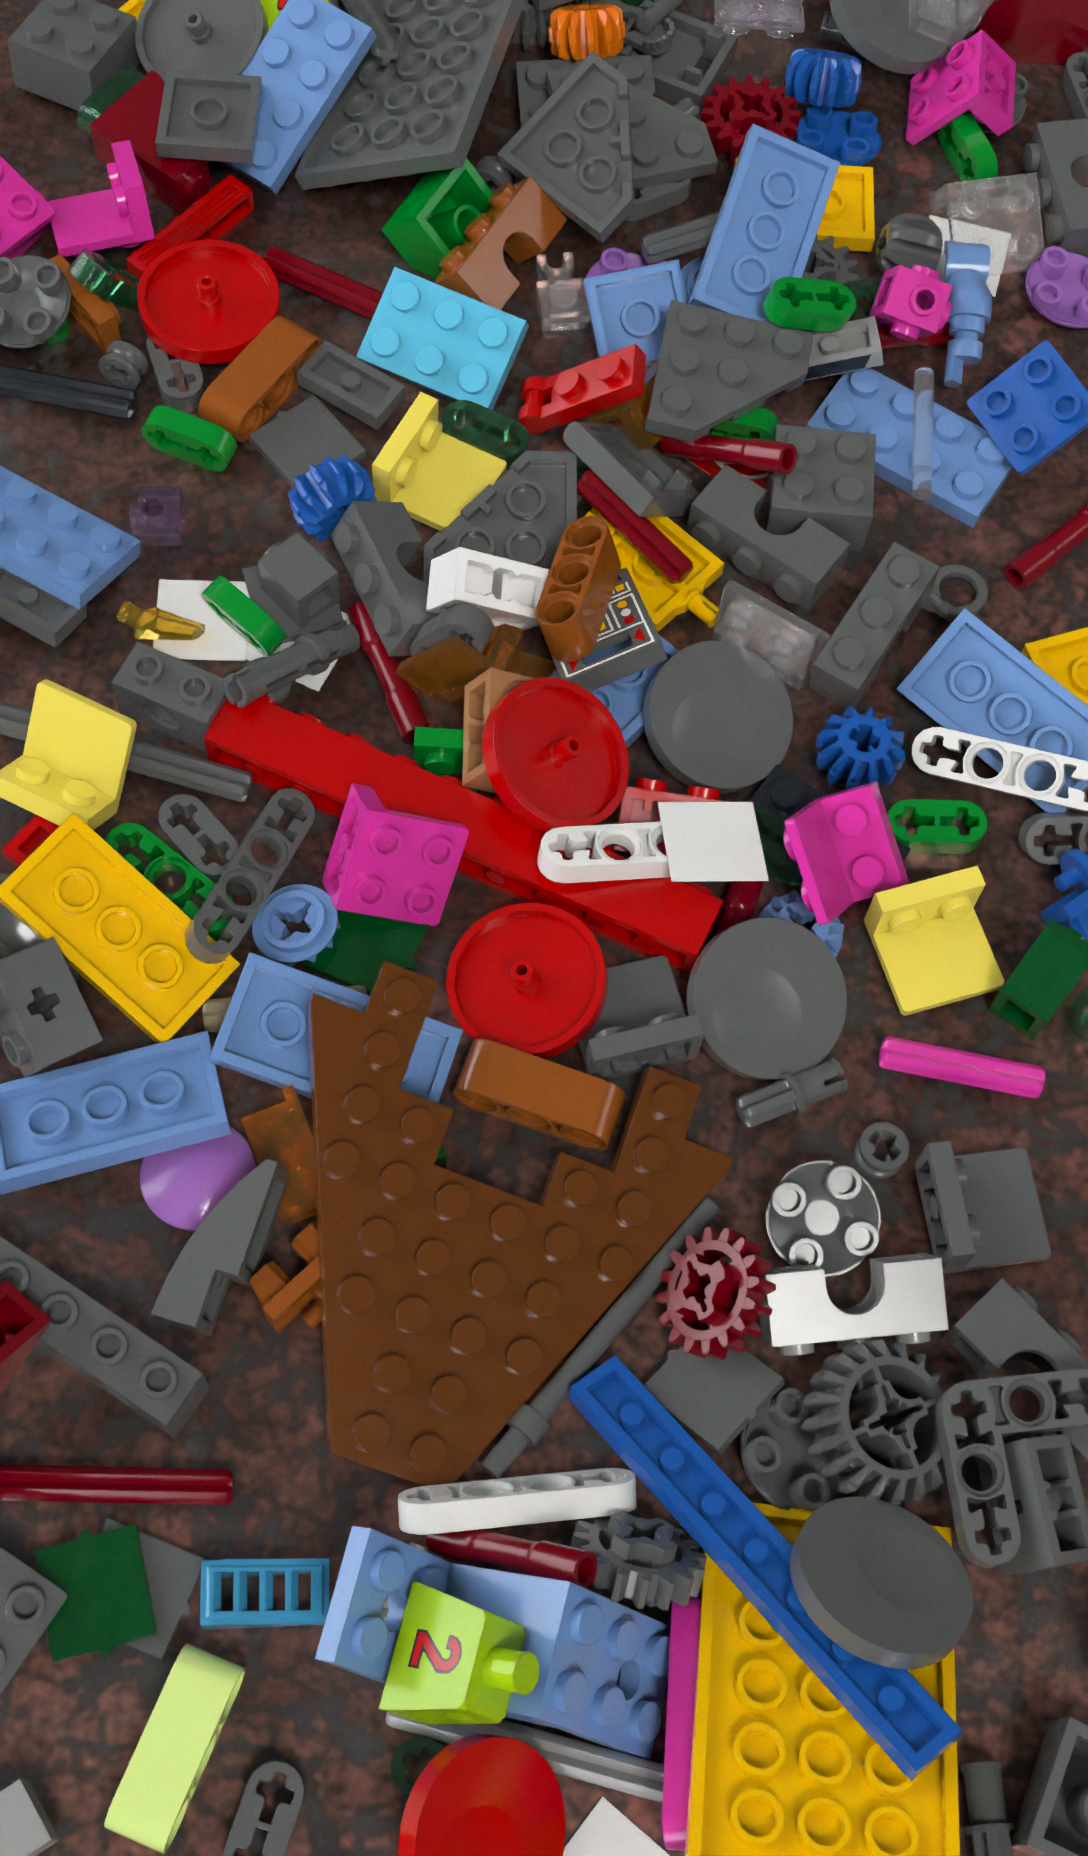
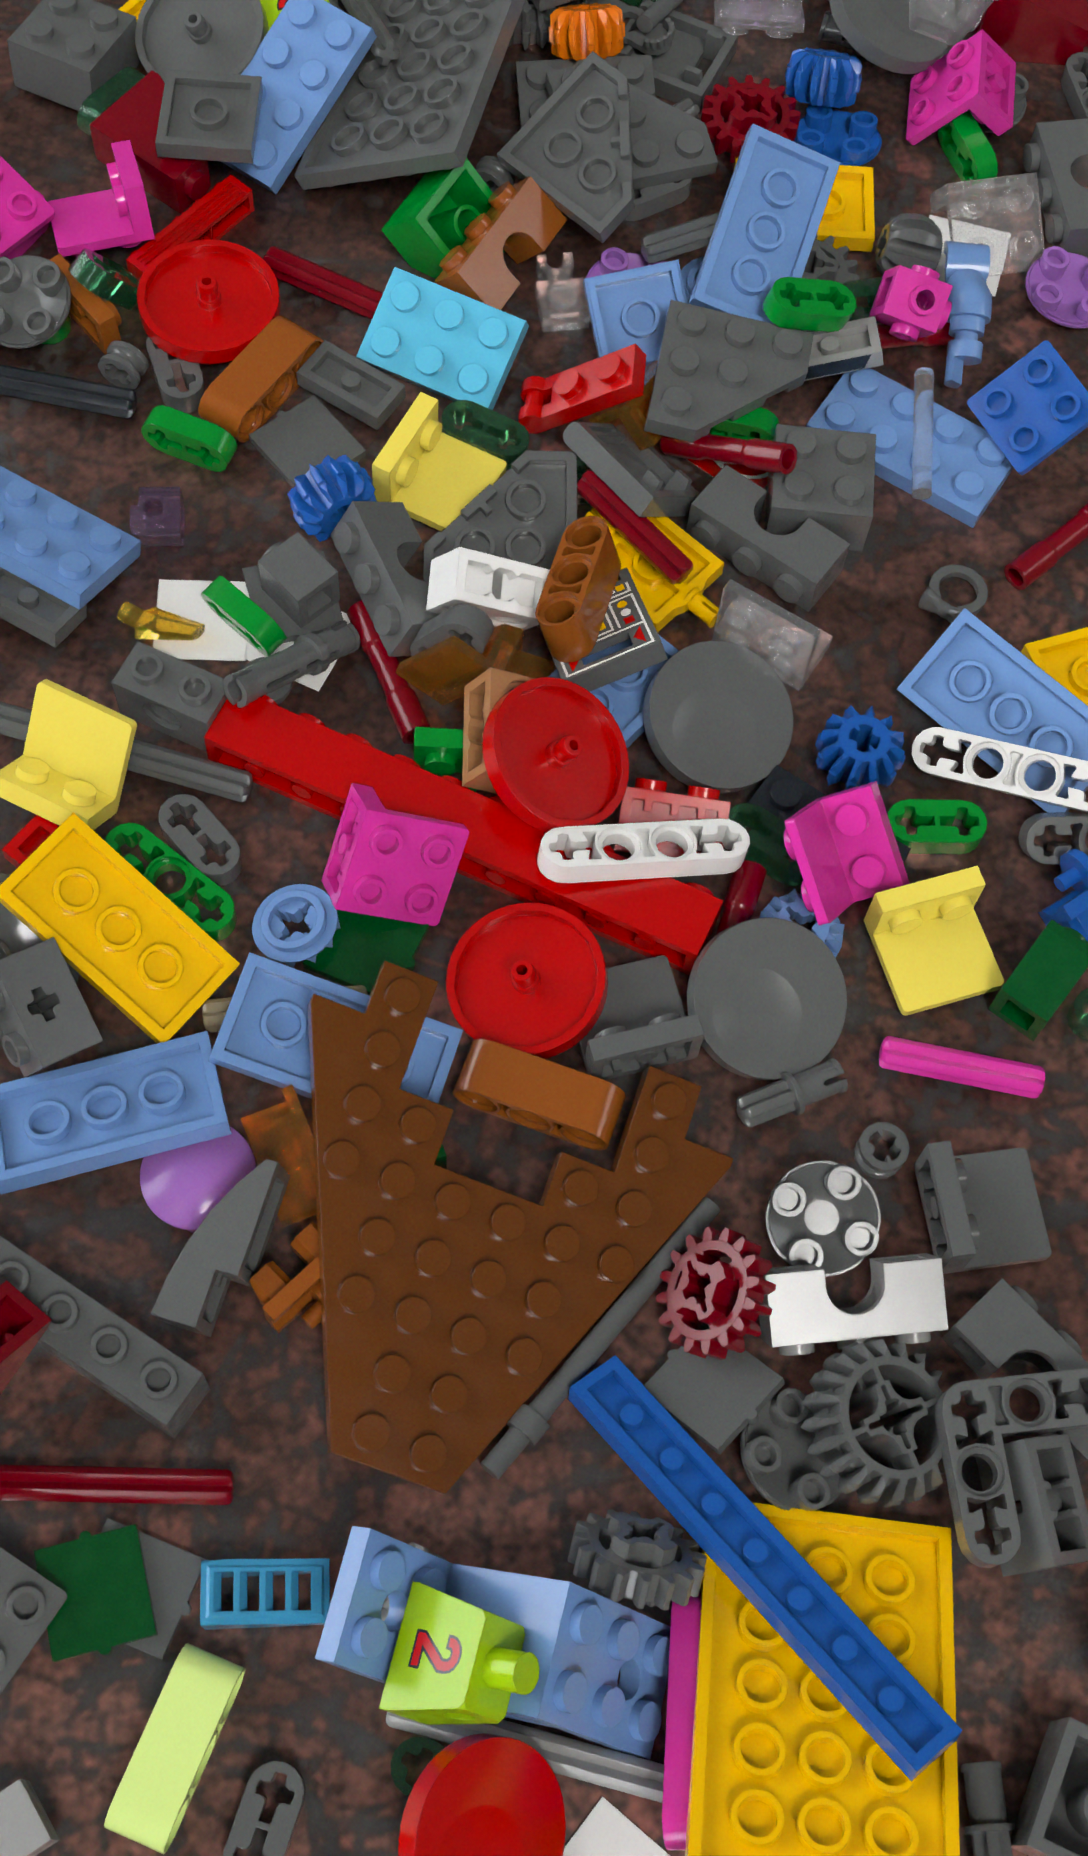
dark grey beam [185,788,316,964] -> none
white beam [398,1468,637,1535] -> none
dark red piece [426,1529,597,1589] -> none
white sticker [657,802,769,882] -> none
dark grey piece [790,1497,973,1669] -> none
dark grey arch [808,541,939,709] -> none

